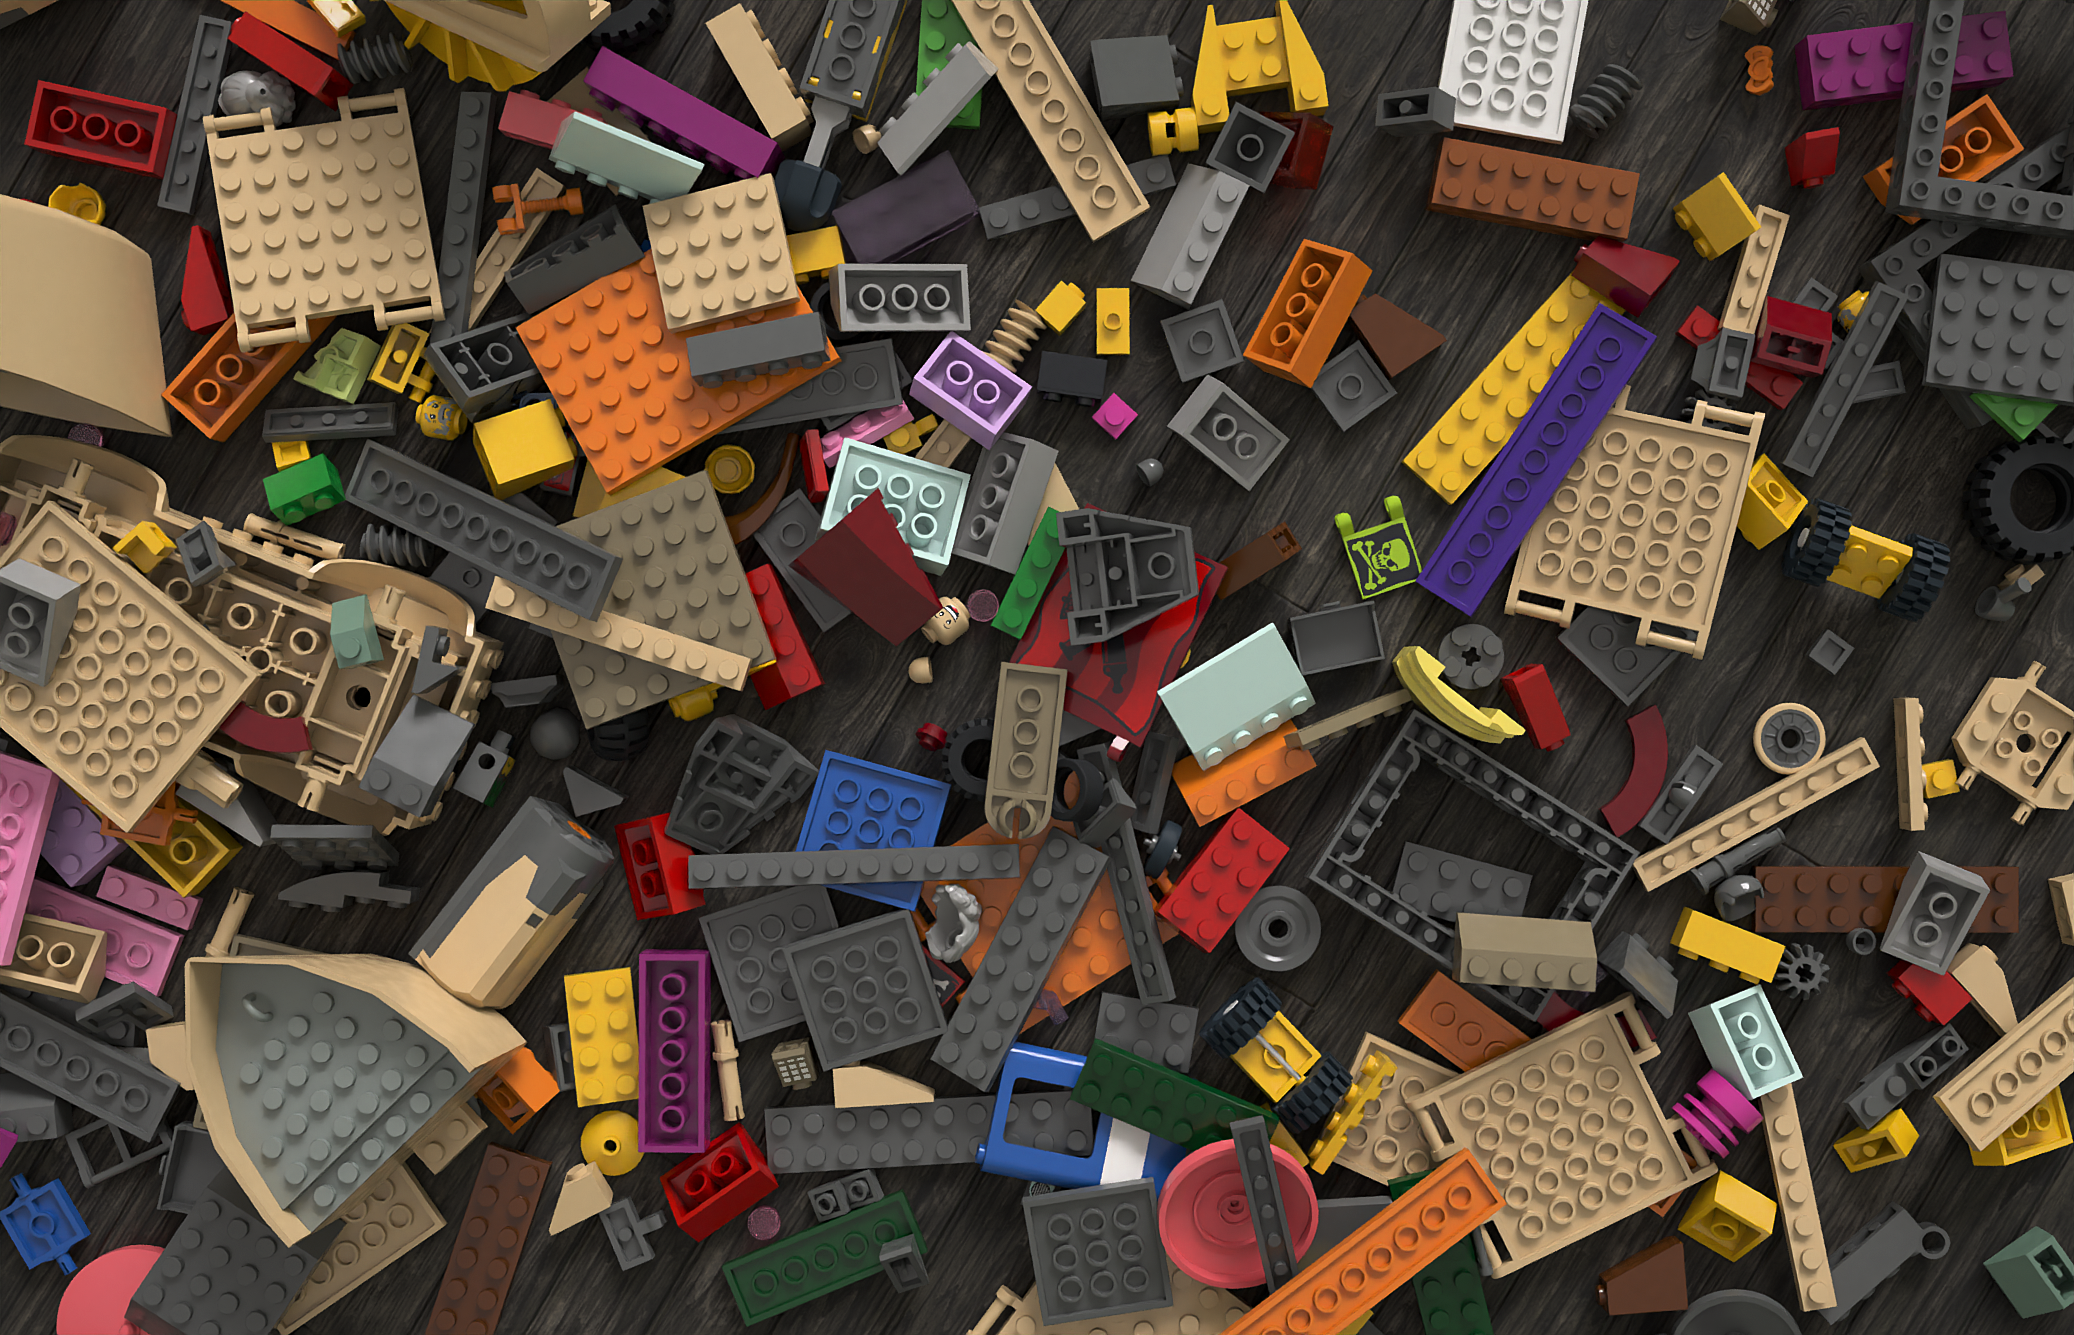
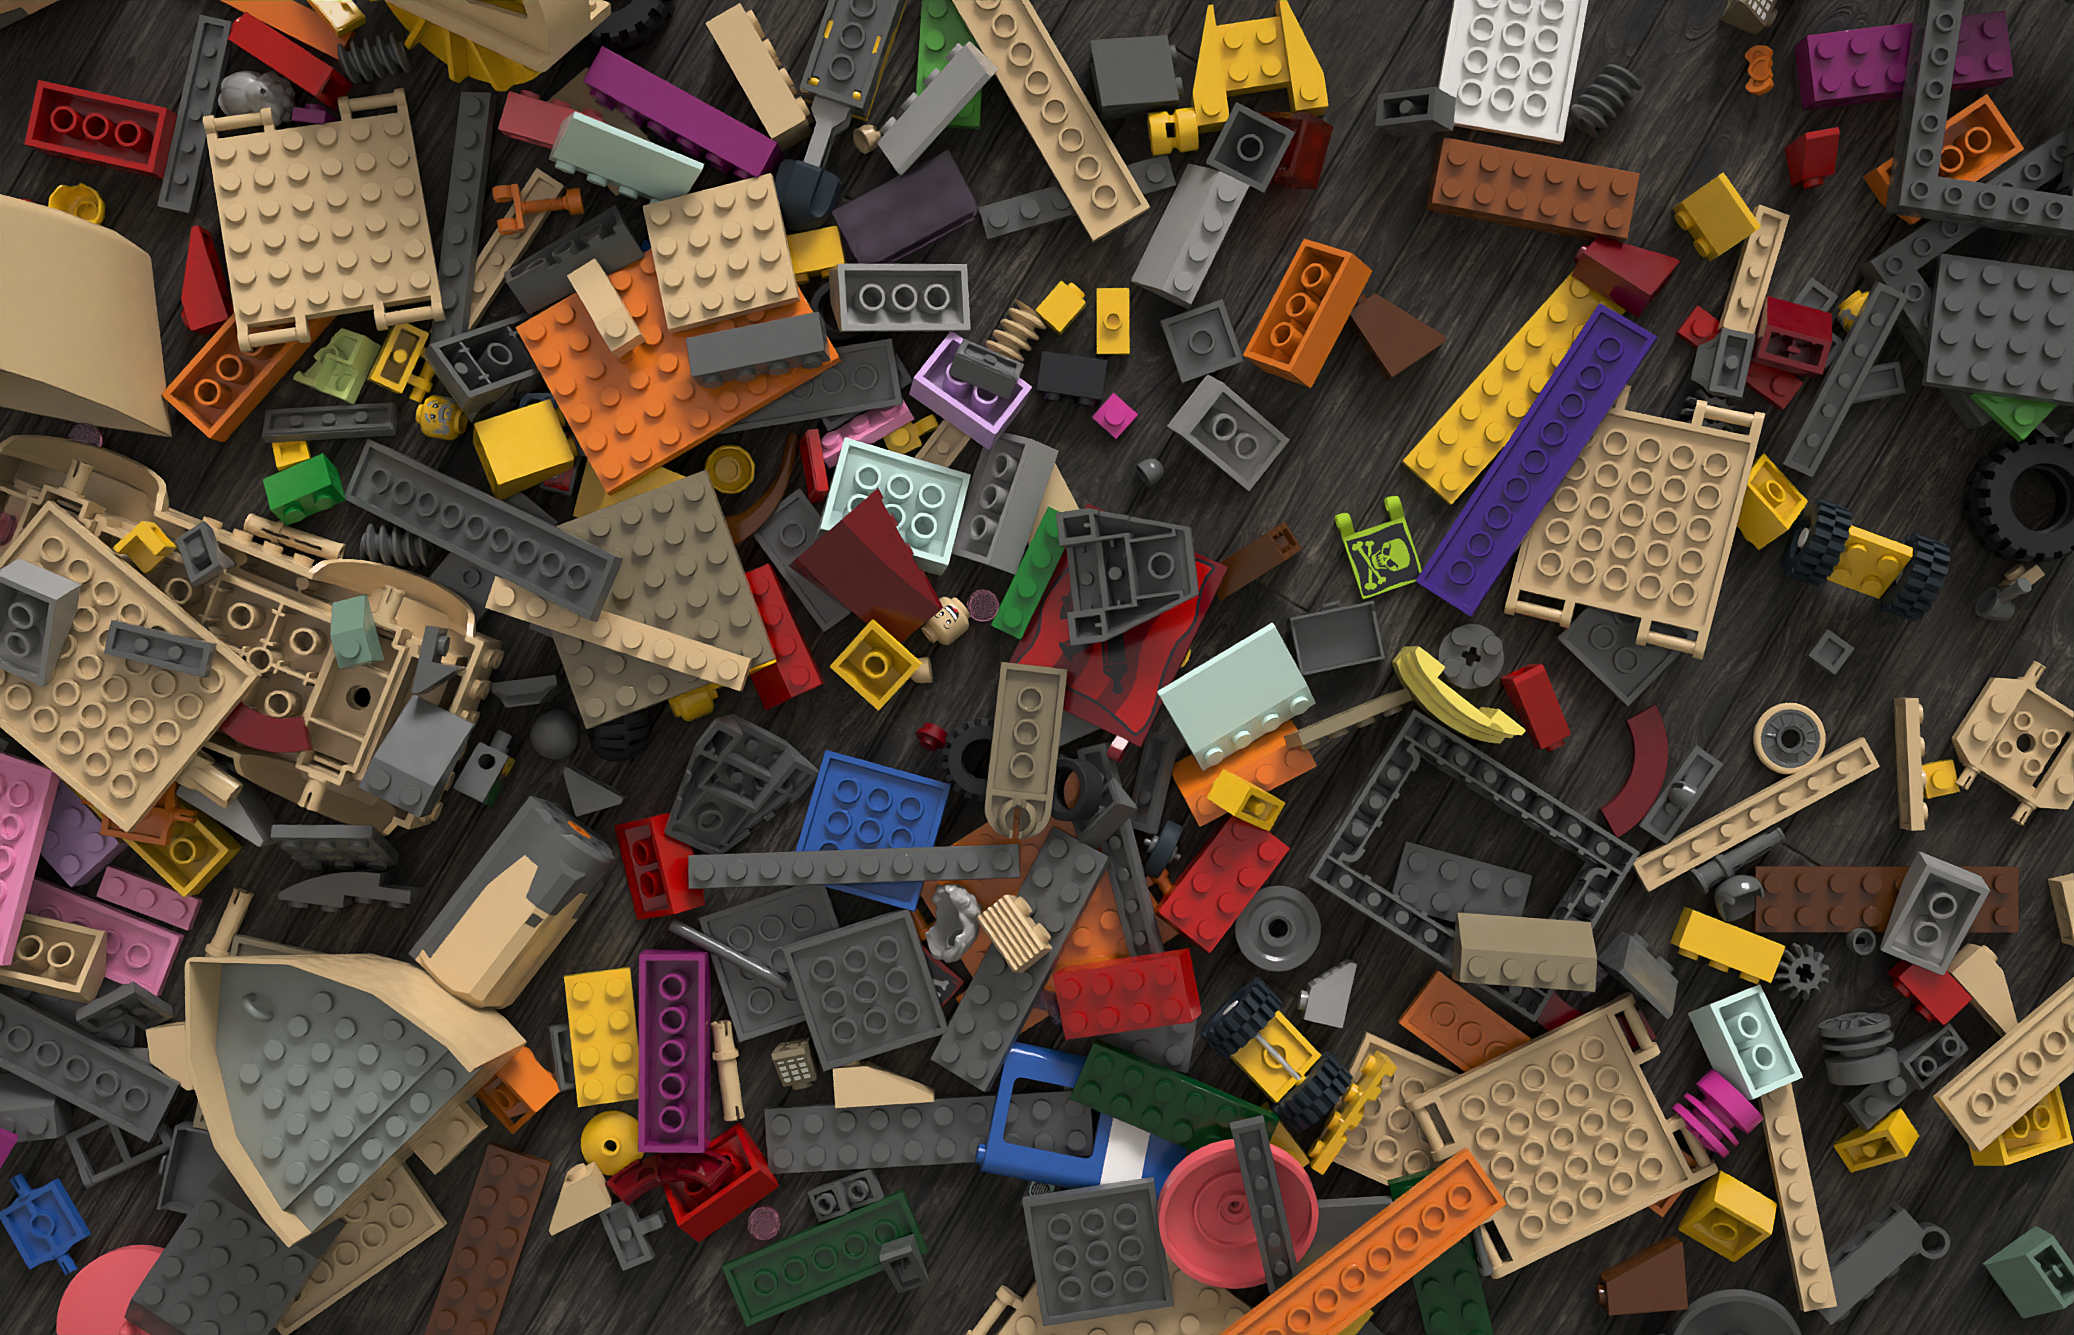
dark grey plate [1310,340,1397,433] -> none
none -> dark grey plate [104,620,217,677]
none -> magenta plate [292,104,336,127]
none -> tan slope [567,258,646,358]
none -> dark red tile [605,1149,736,1206]
none -> dark grey bar [669,919,790,992]
none -> yellow slope [830,619,922,711]
none -> dark grey slope [949,339,1024,399]
none -> tan brick [976,894,1052,973]
none -> red brick [1053,948,1202,1040]
none -> yellow slope [1207,769,1285,831]
none -> light grey slope [1297,958,1357,1028]
none -> dark grey wheel [1818,1012,1901,1085]

